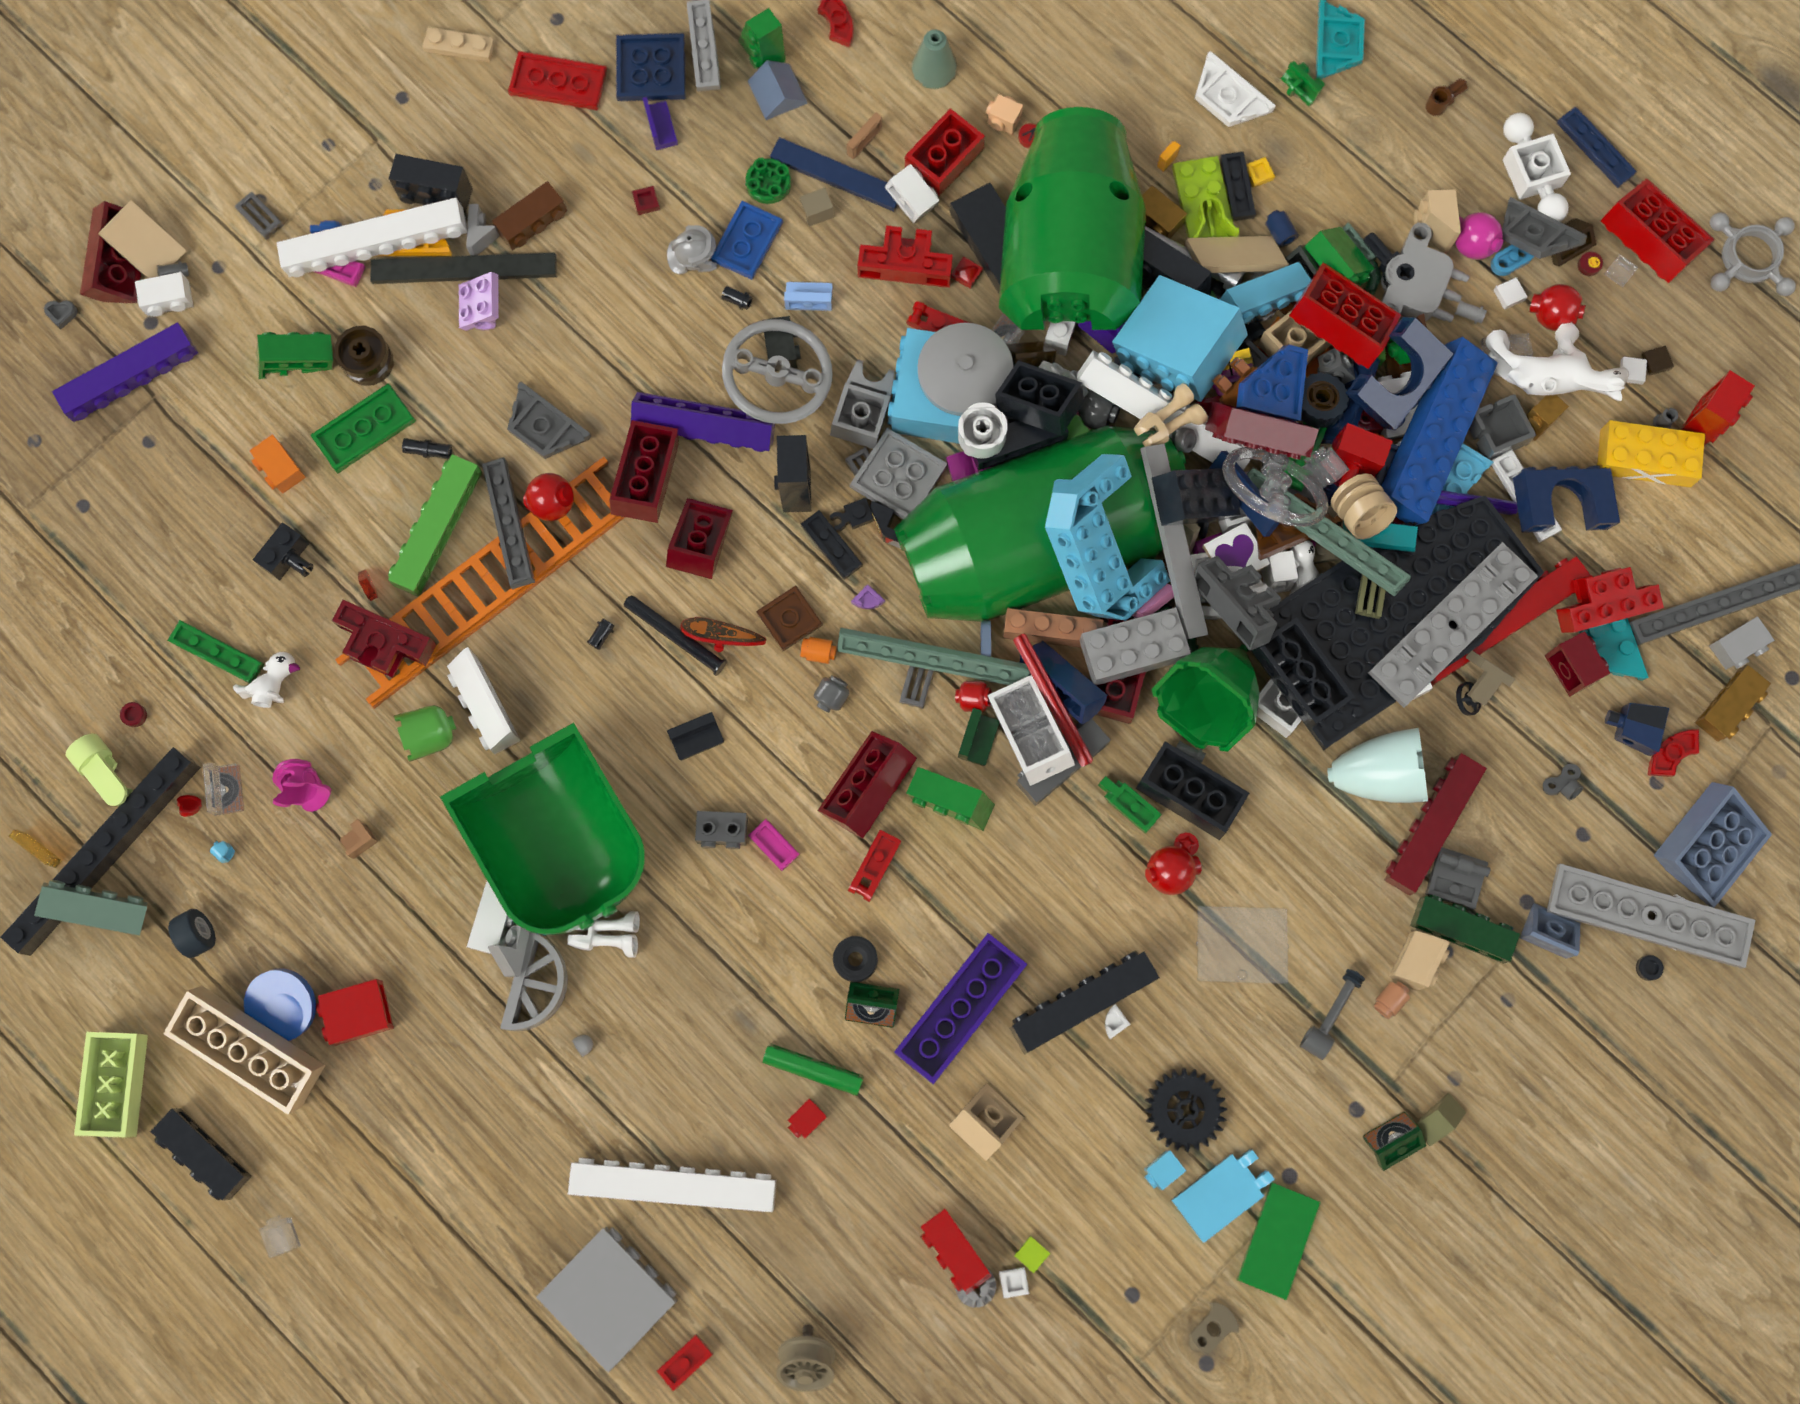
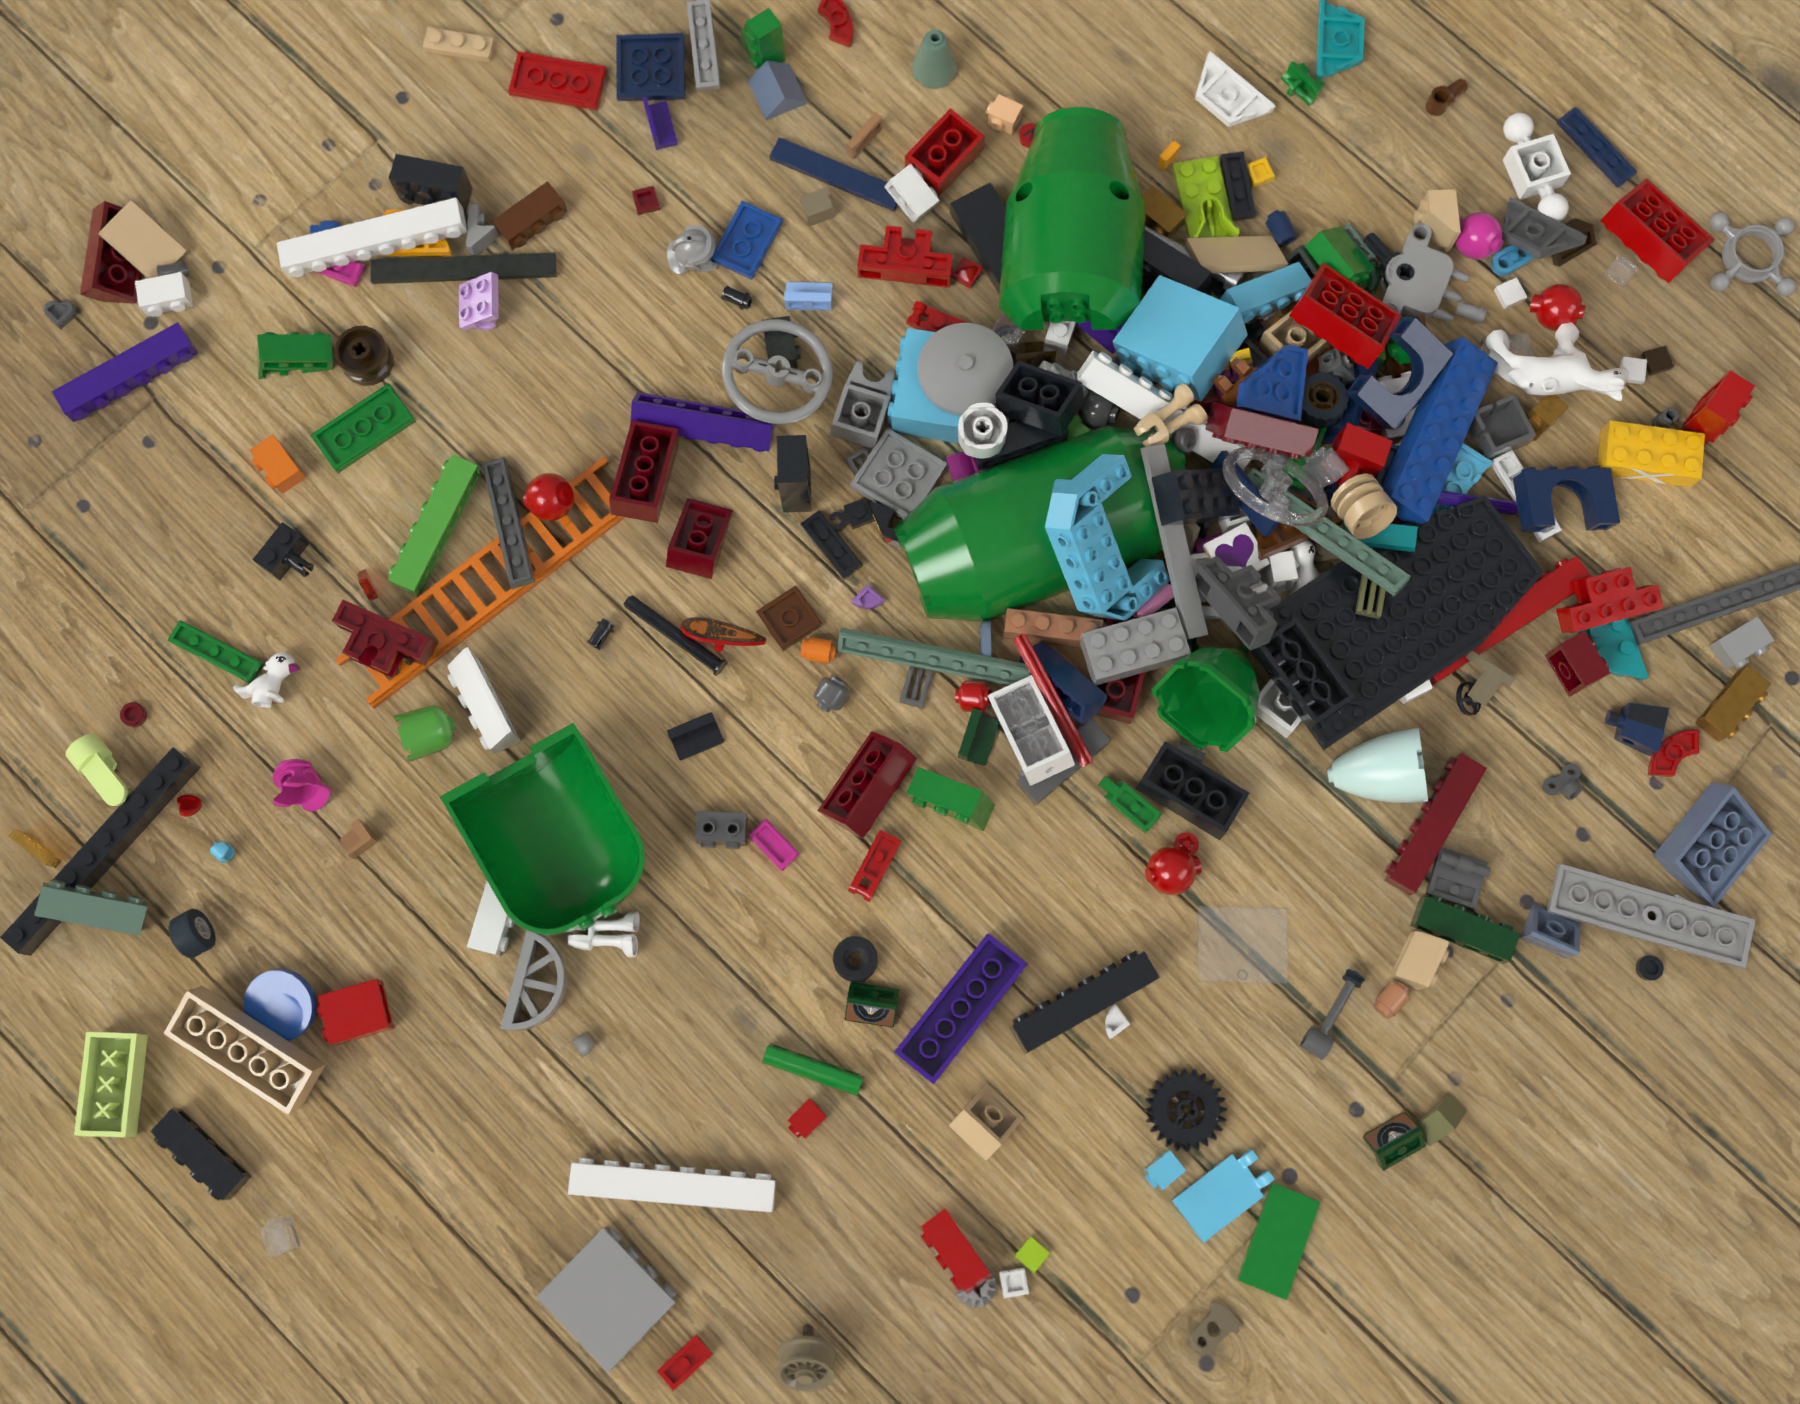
clear panel [203,763,244,816] -> none
flat silver tile [234,191,284,240] -> none
black pin [402,438,453,459] -> none
light grey slope [488,925,529,978] -> none
dark grey wing [507,381,592,459] -> none
green tile [745,158,791,204] -> none
light grey piece [1368,542,1538,708] -> none
dark red tile [1577,252,1603,276] -> none

